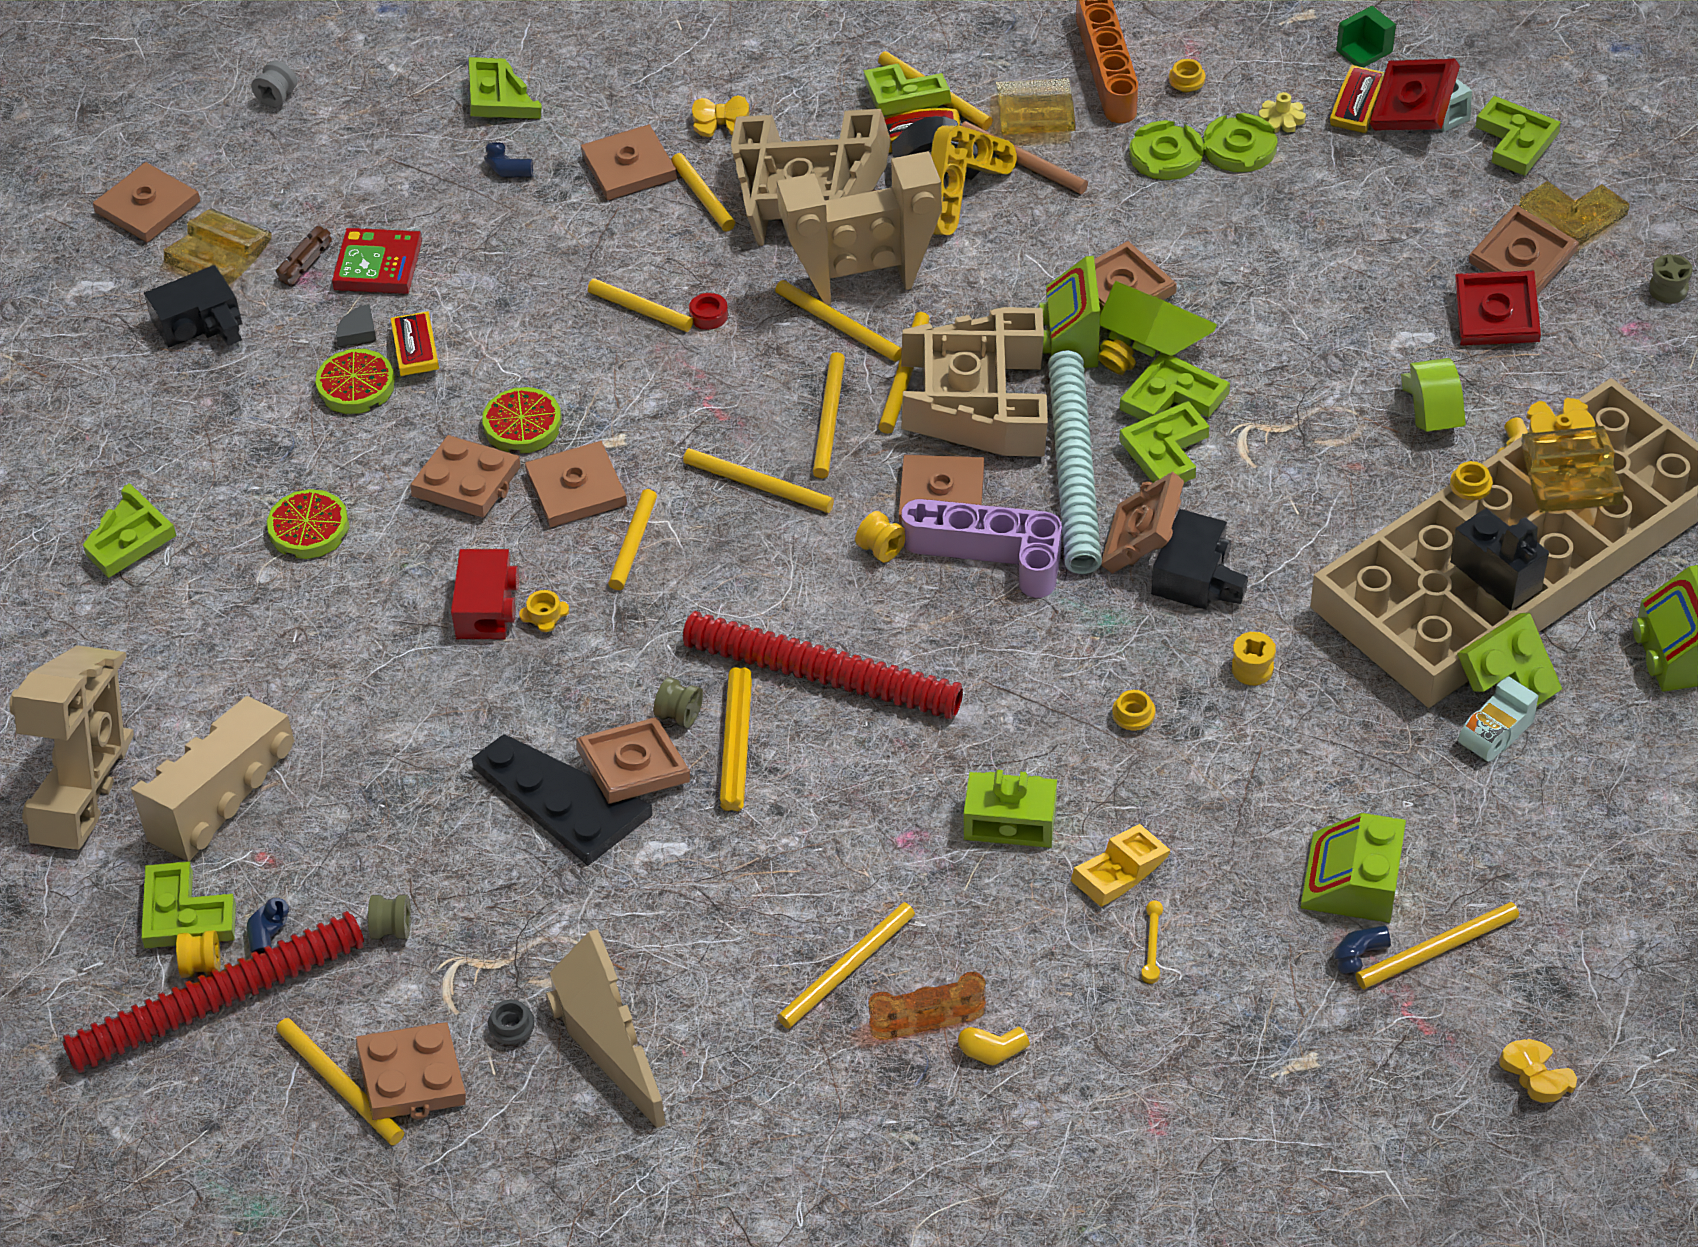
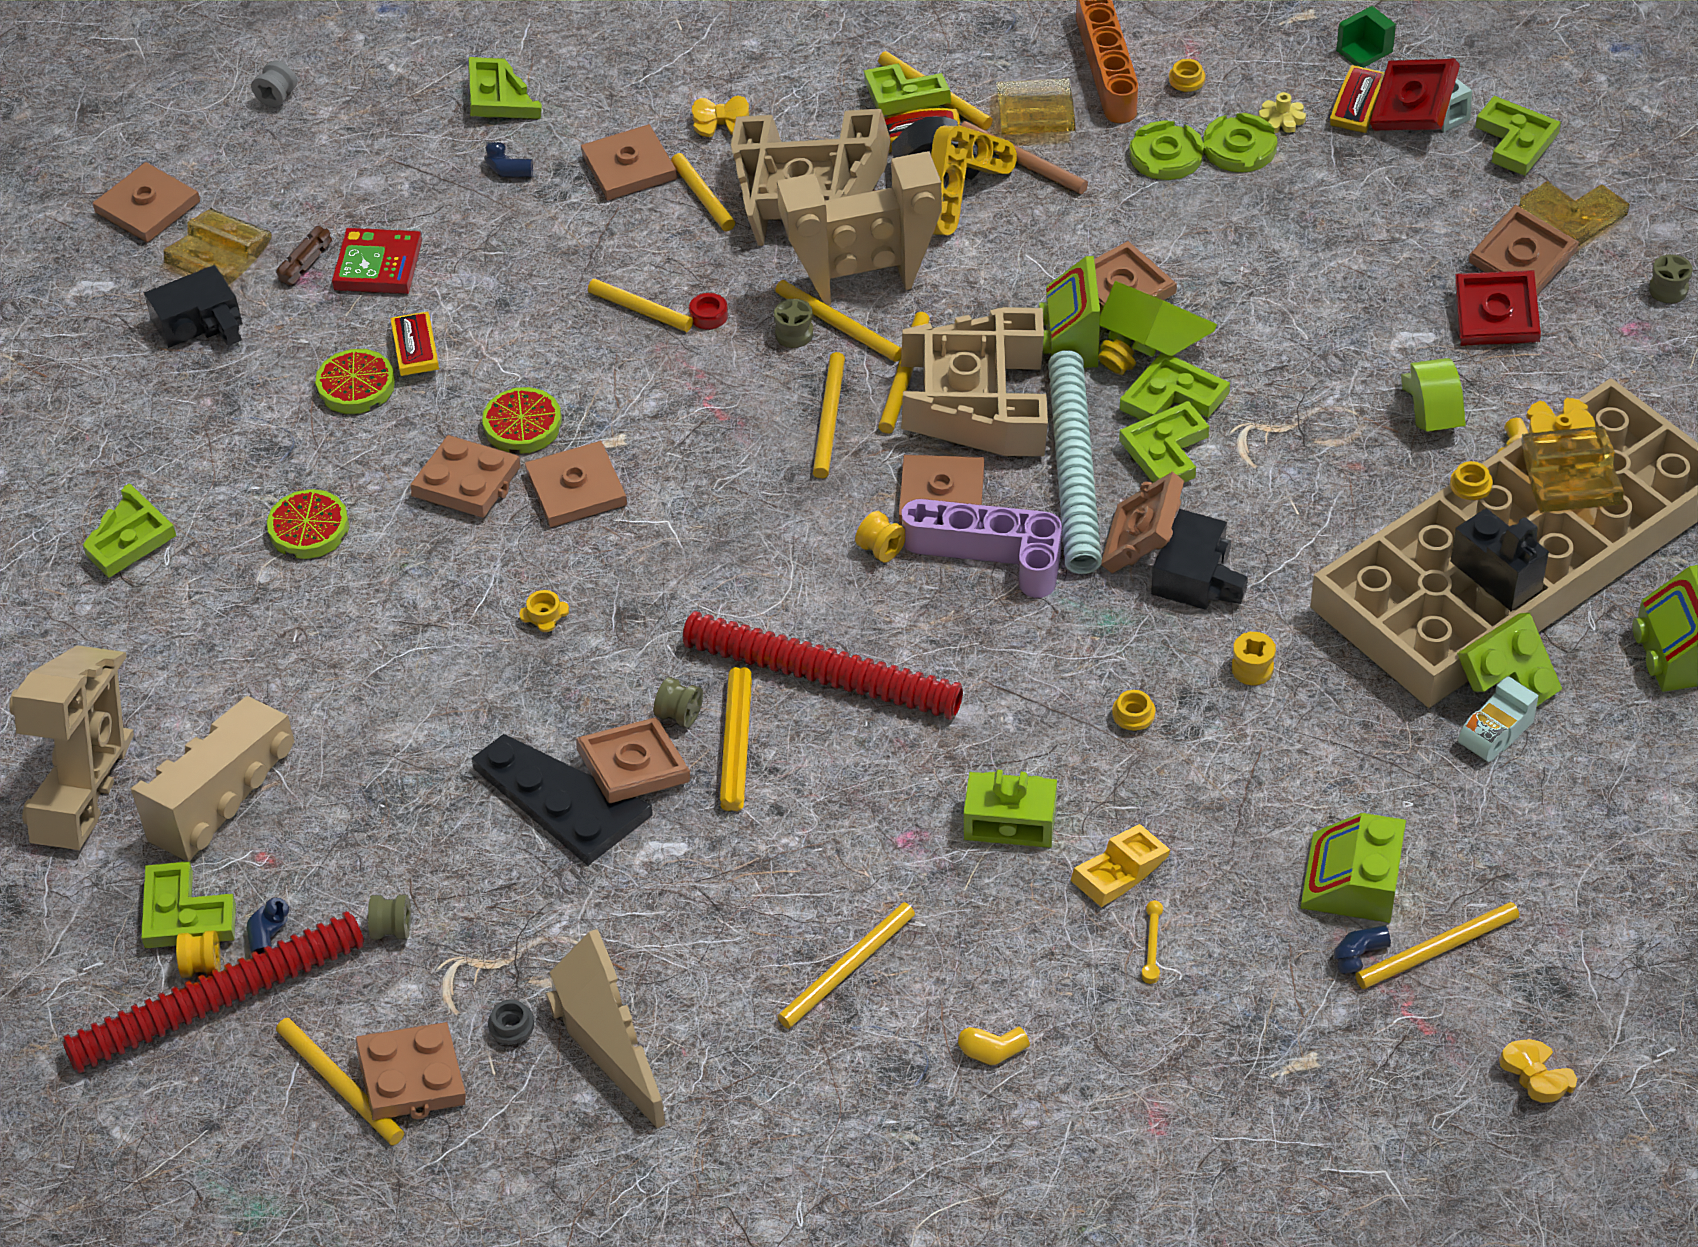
dark grey tile [336,304,377,347] -> none
red brick [451,549,519,639] -> none
yellow bar [608,489,657,590] -> none
yellow bar [683,448,834,513] -> none
clear orange plate [868,971,986,1040] -> none
none -> olive wheel [774,299,814,348]

